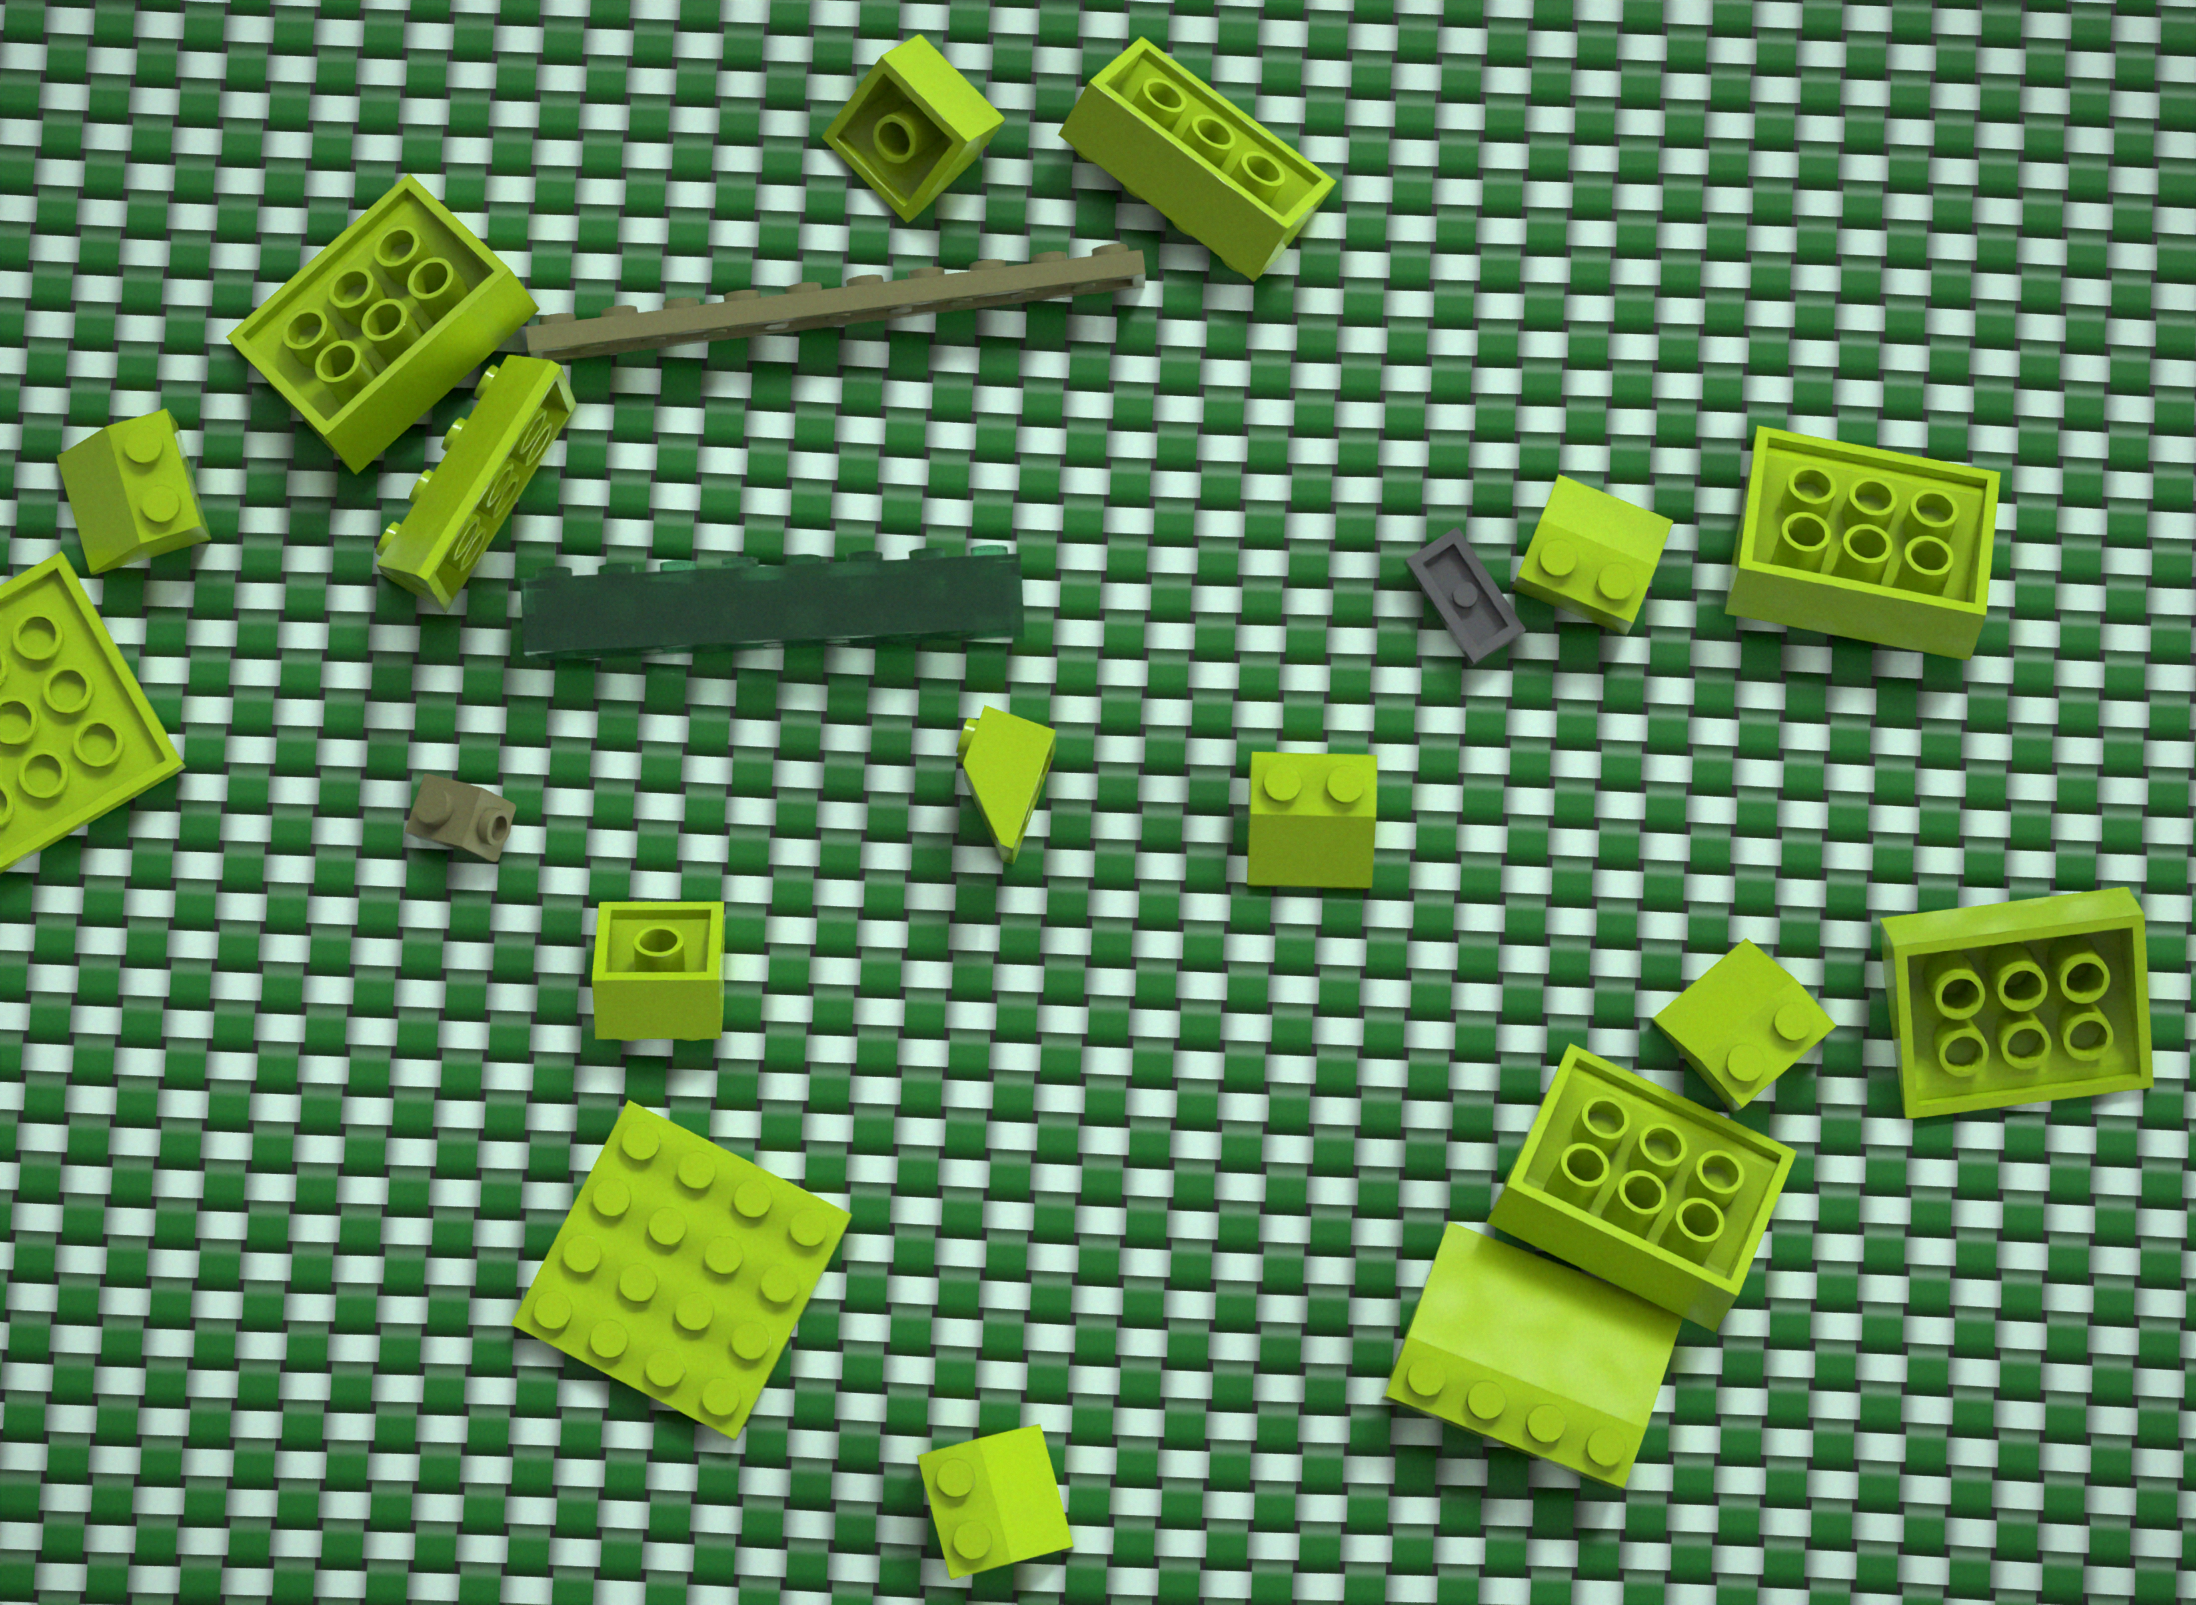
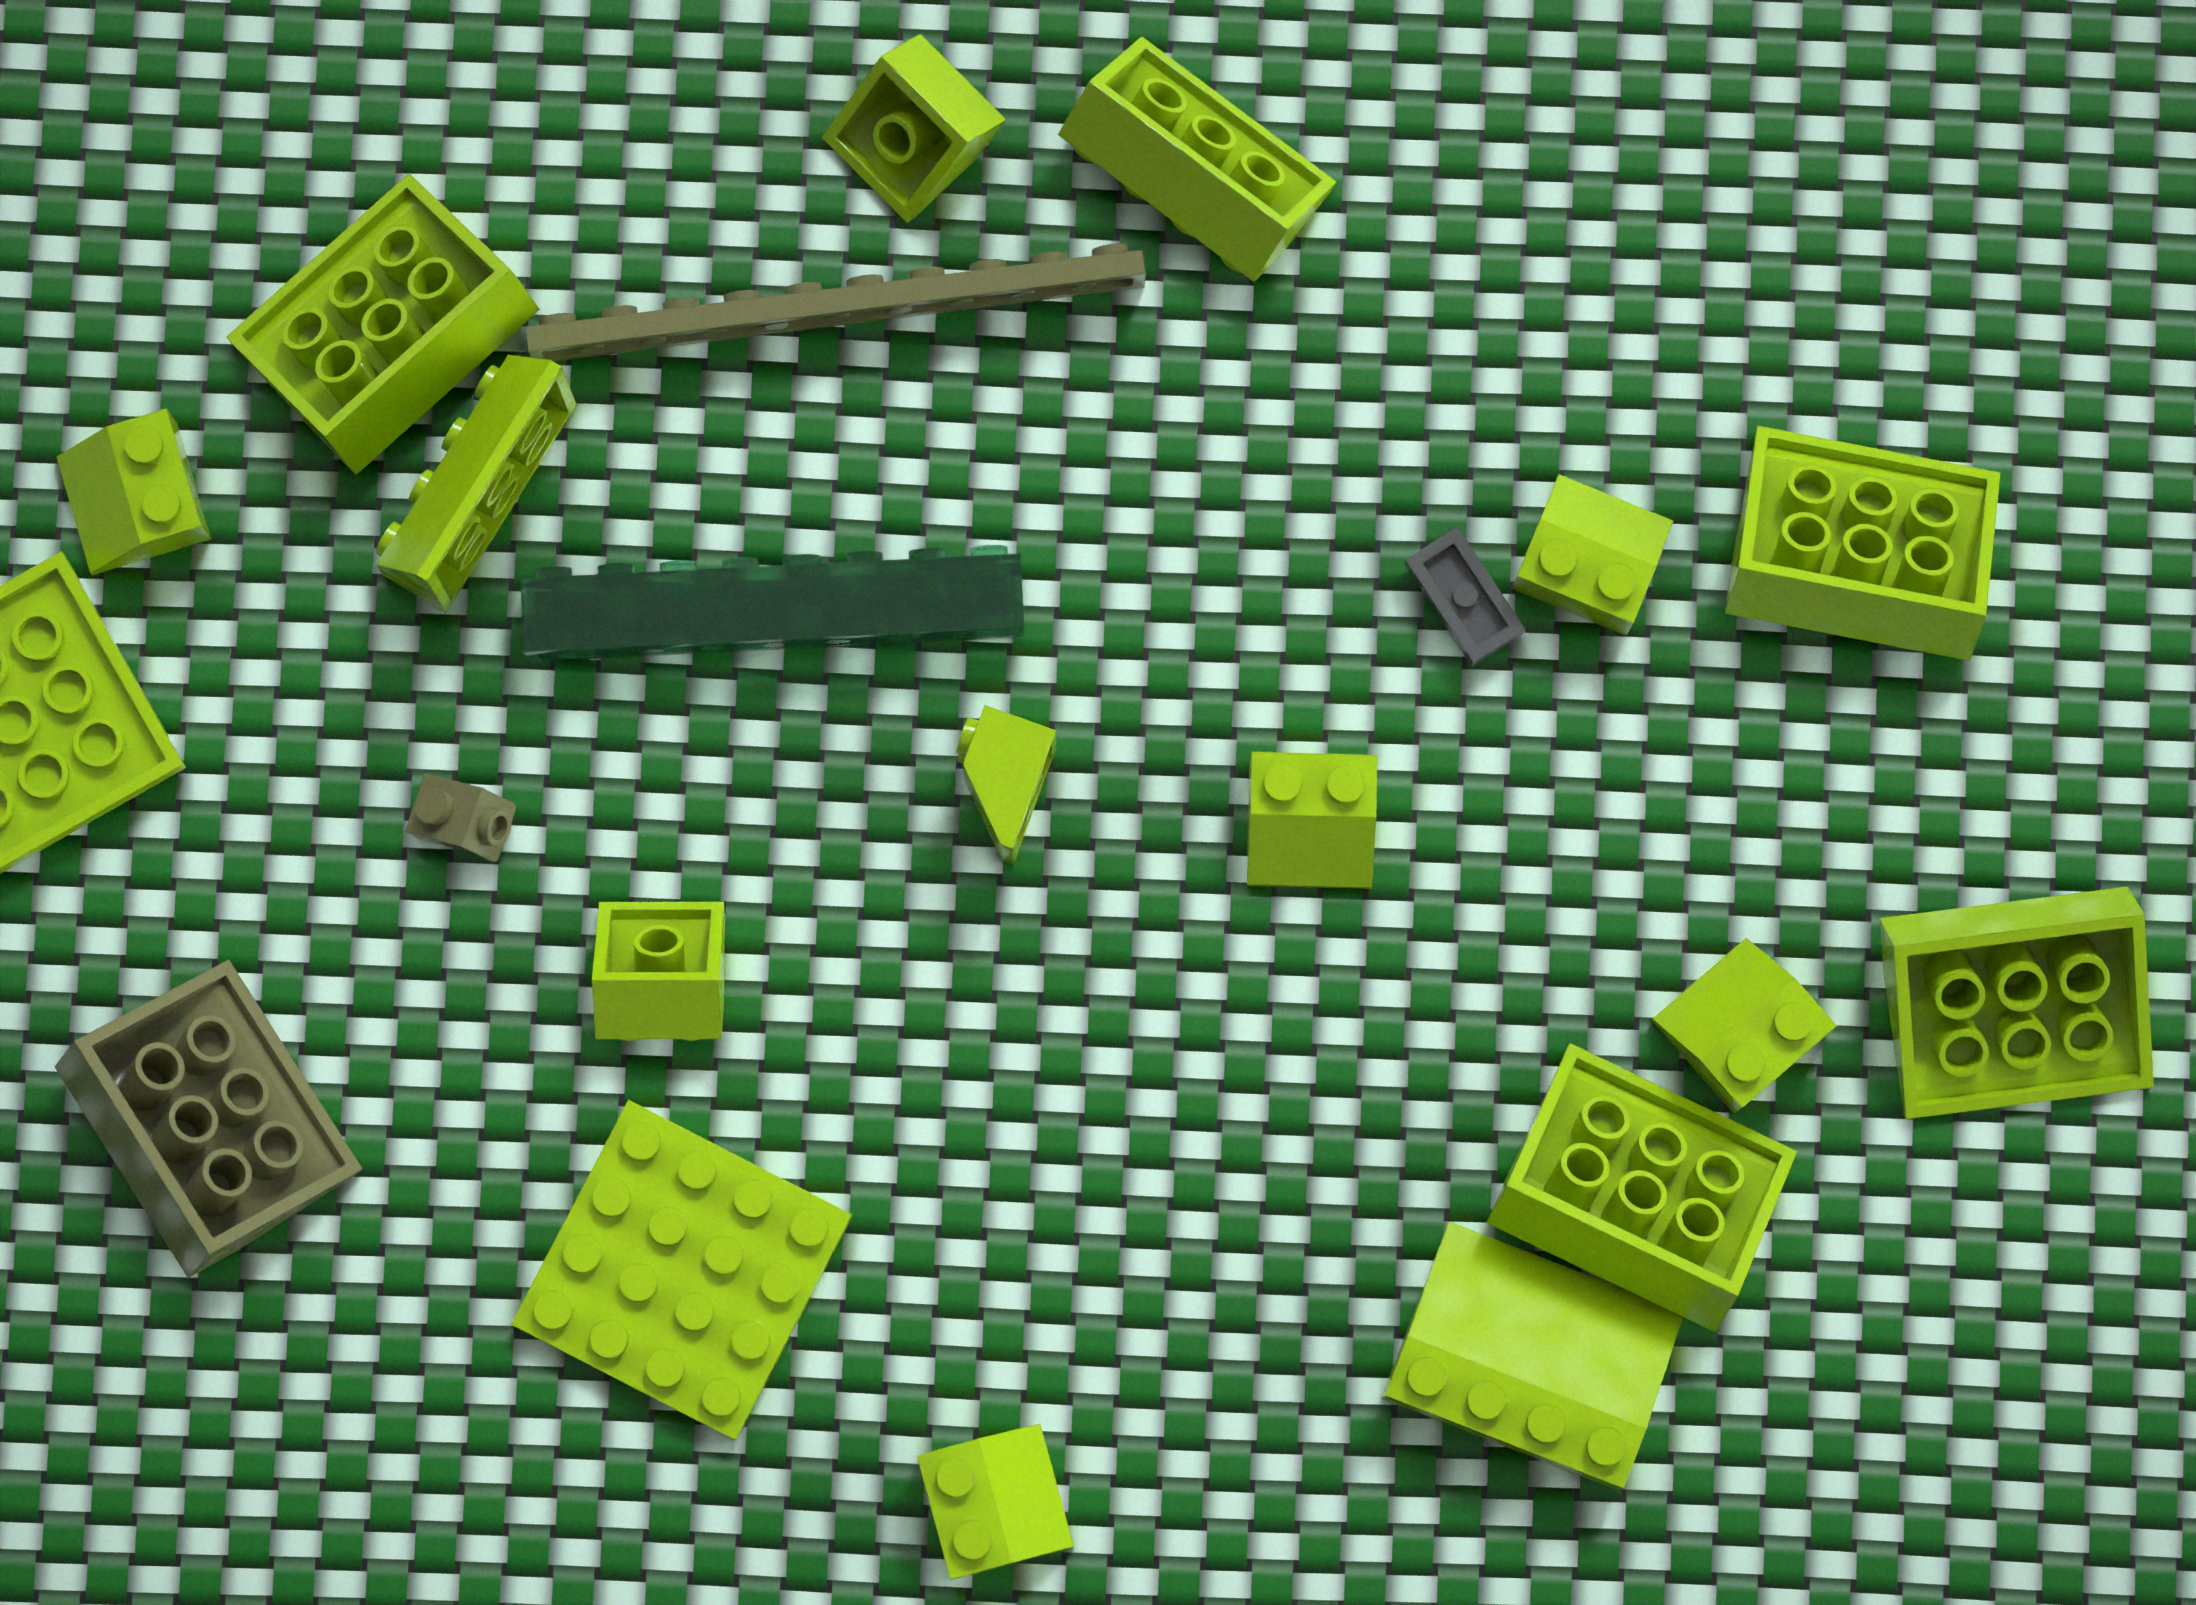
none -> olive slope [54,960,362,1278]

